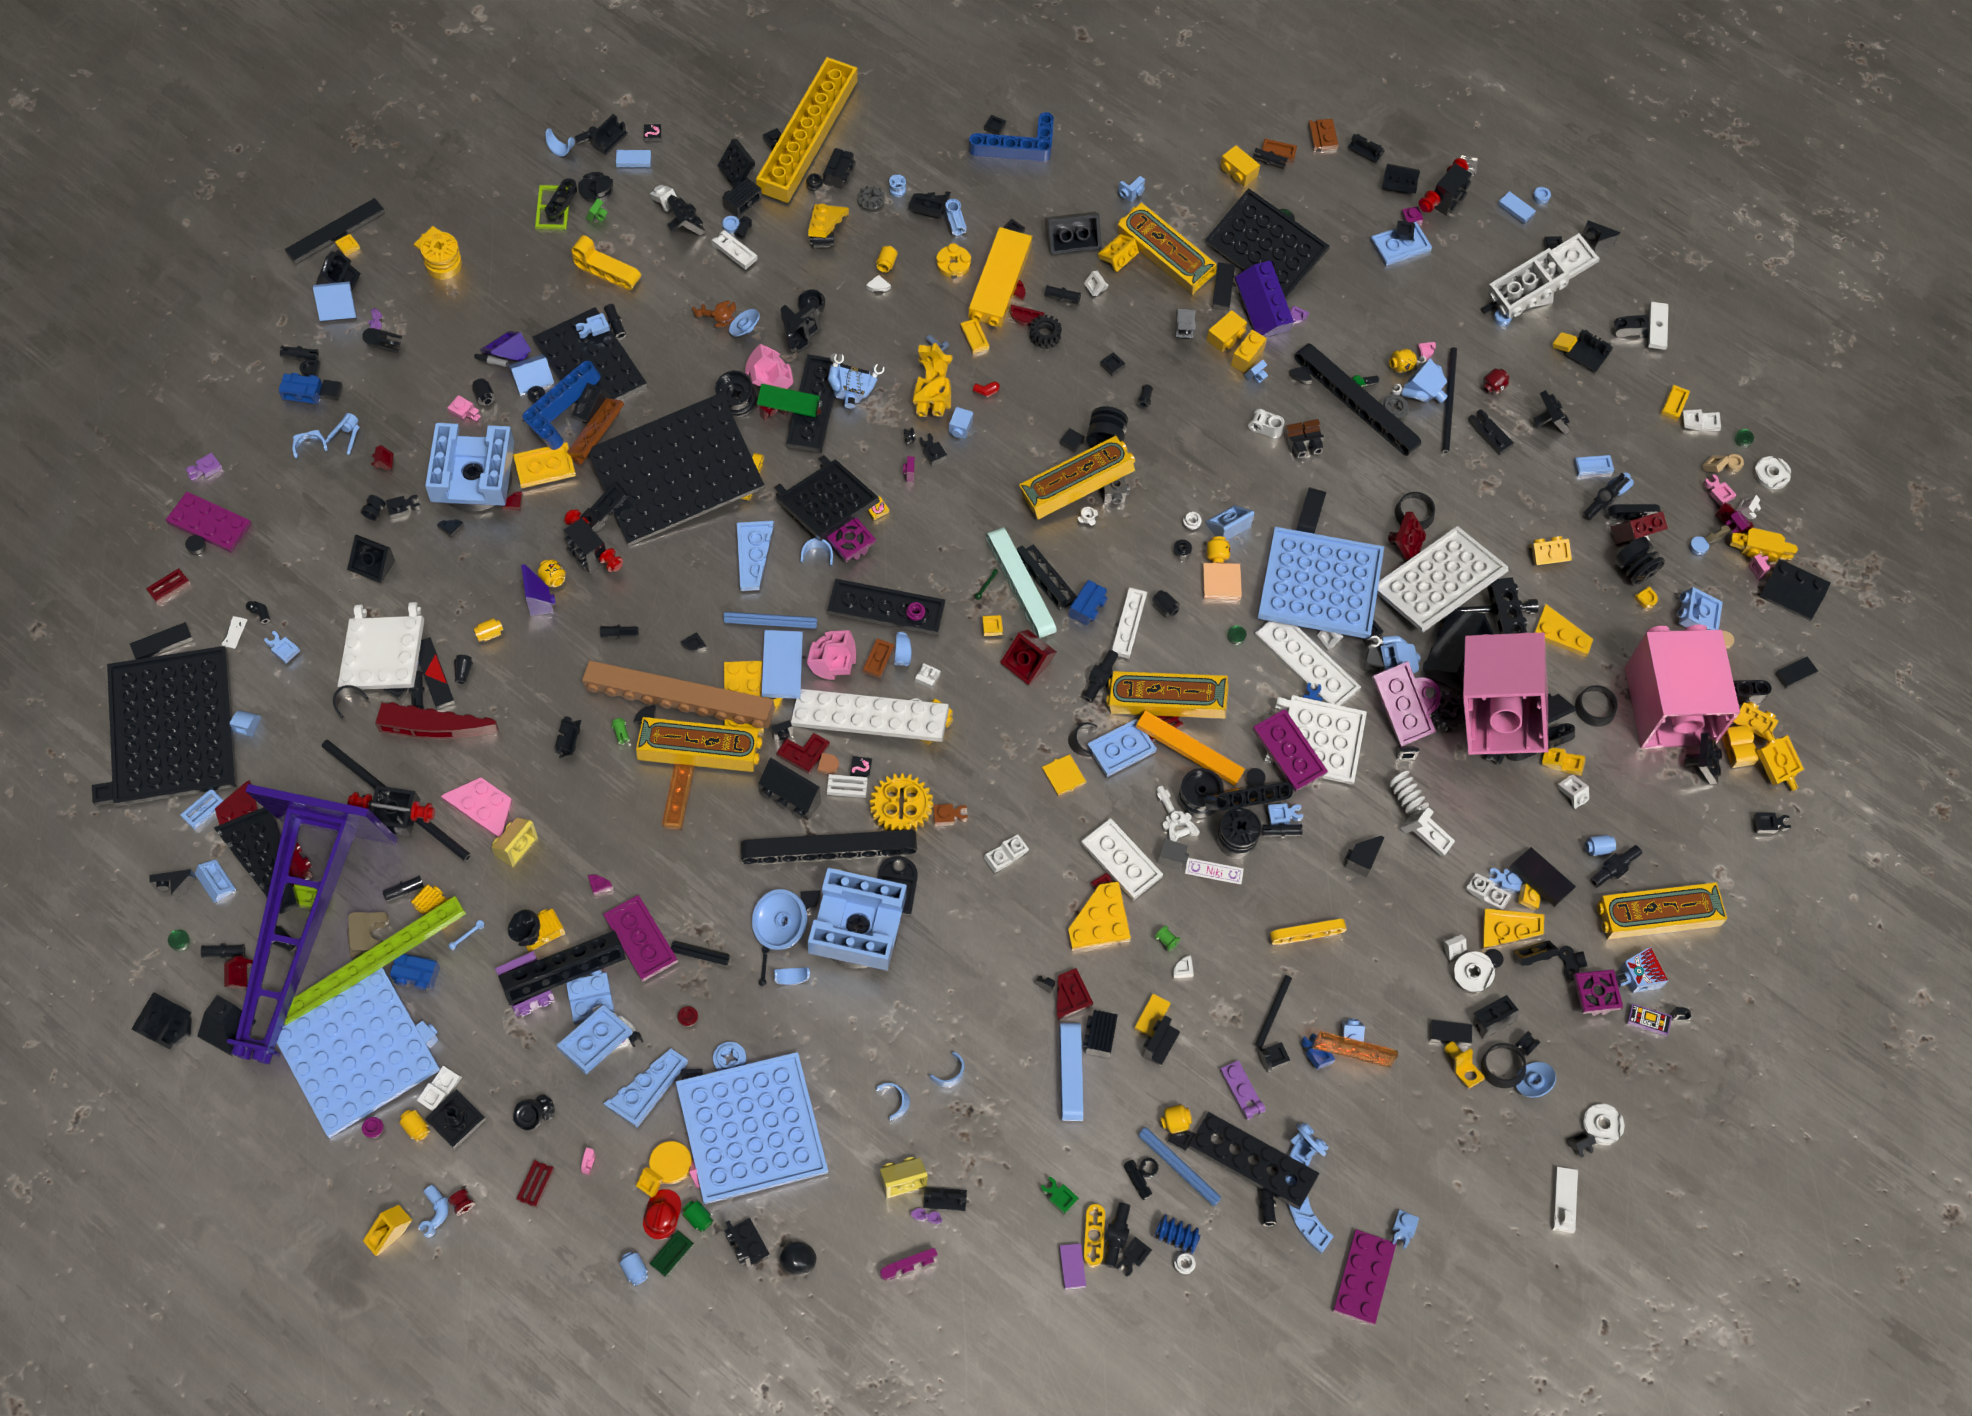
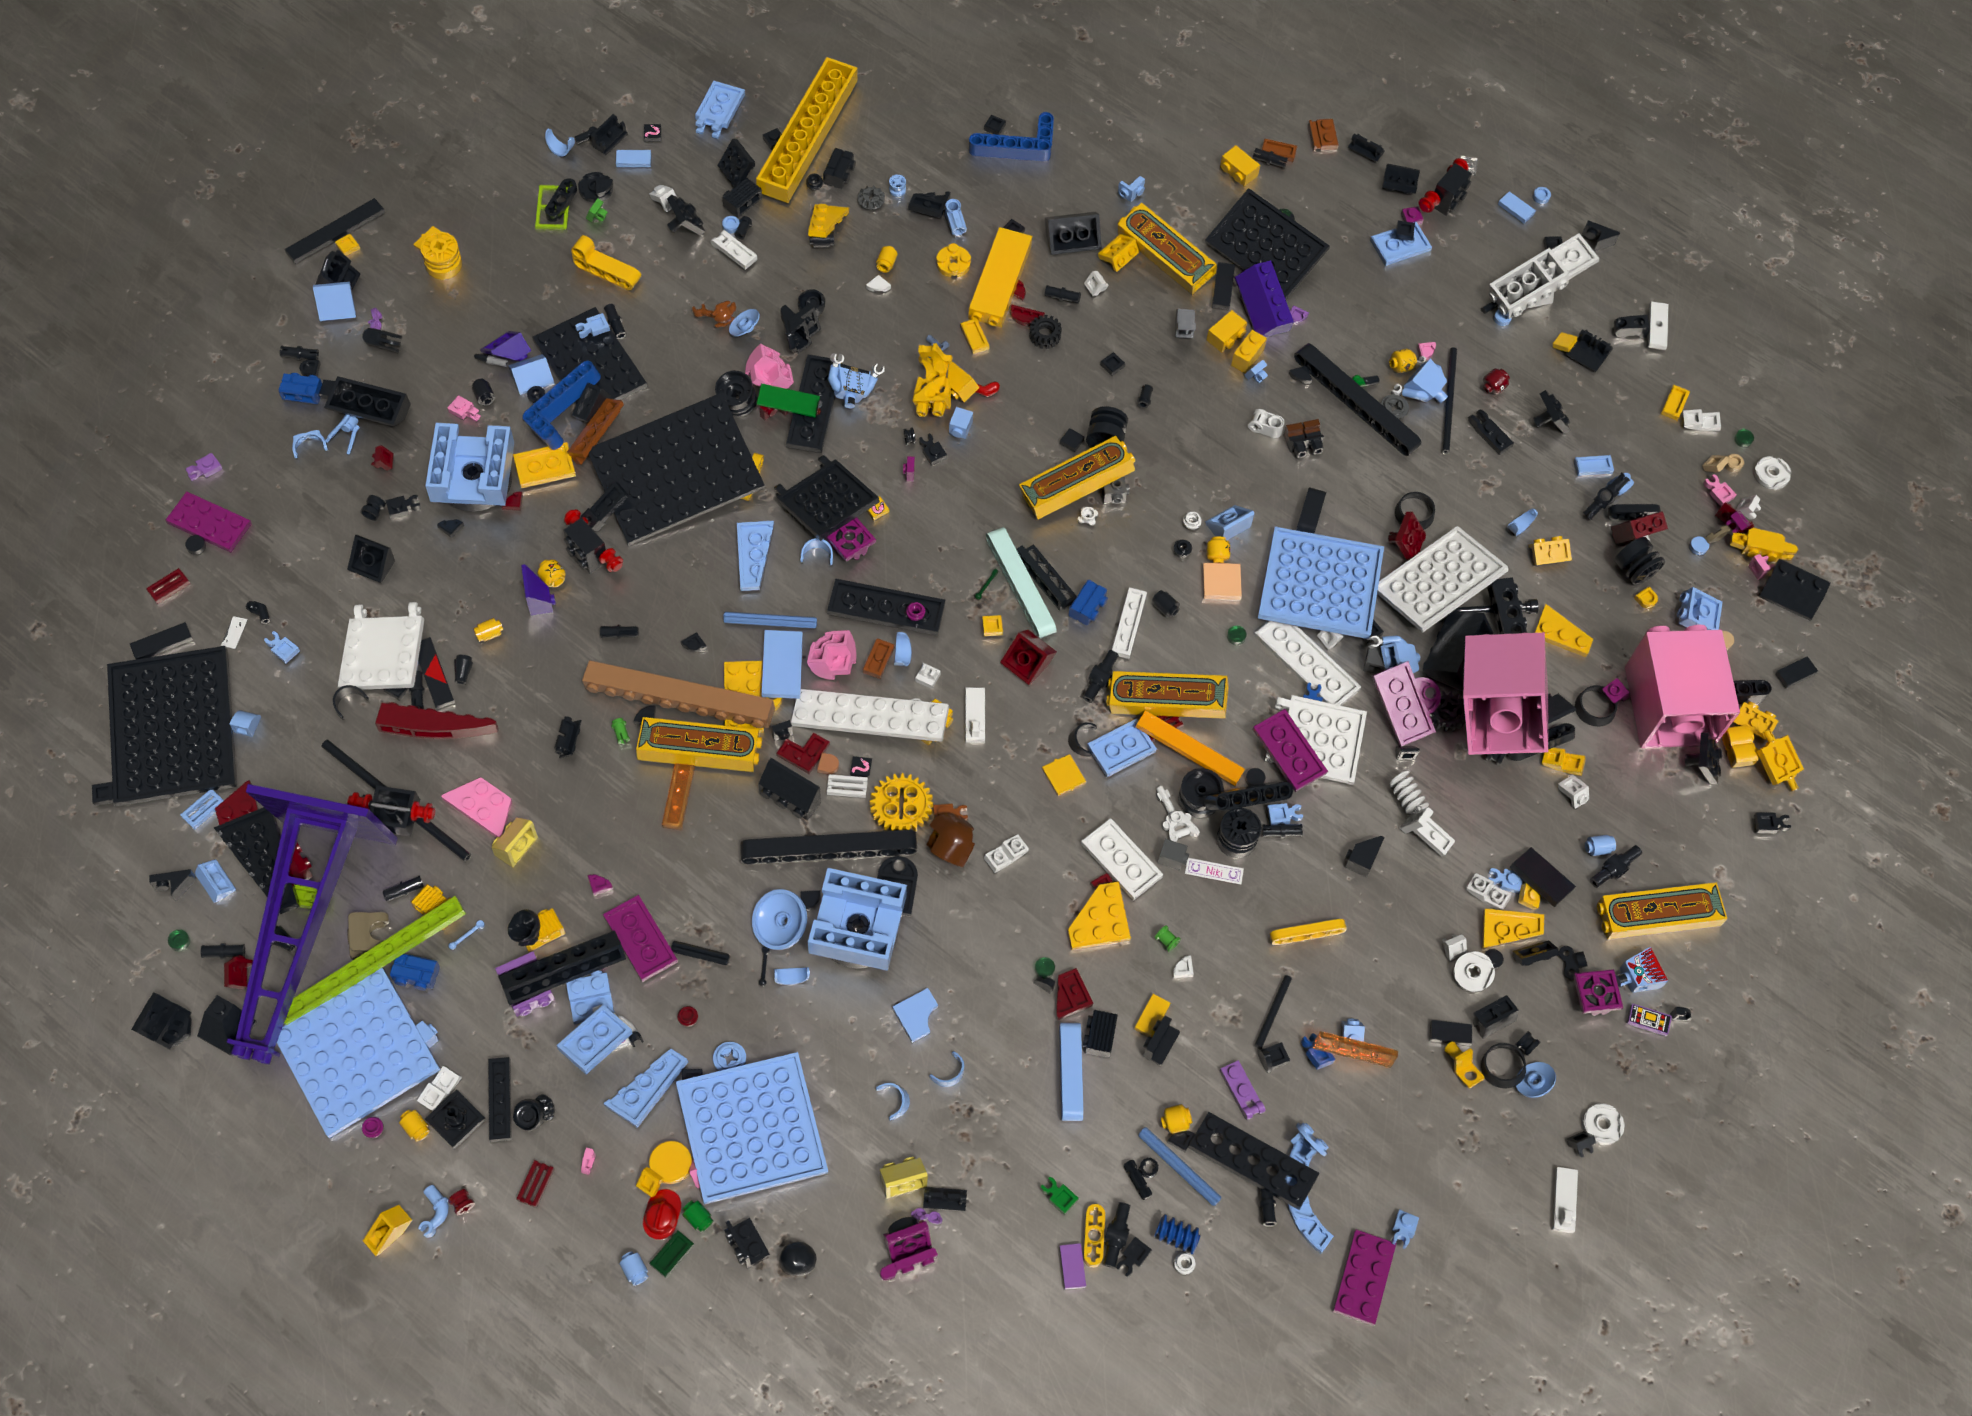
none -> black slope [324,376,411,426]
none -> black plate [488,1057,512,1142]
none -> light blue tile [695,81,745,139]
none -> magenta piece [883,1217,932,1263]
none -> light blue tile [892,988,938,1043]
none -> reddish brown brick [926,813,975,867]
none -> yellow slope [947,361,979,402]
none -> white hinge [965,688,985,743]
none -> clear green tile [1035,957,1055,979]
none -> light blue helmet [1506,508,1538,536]
none -> magenta bracket [1603,678,1629,704]

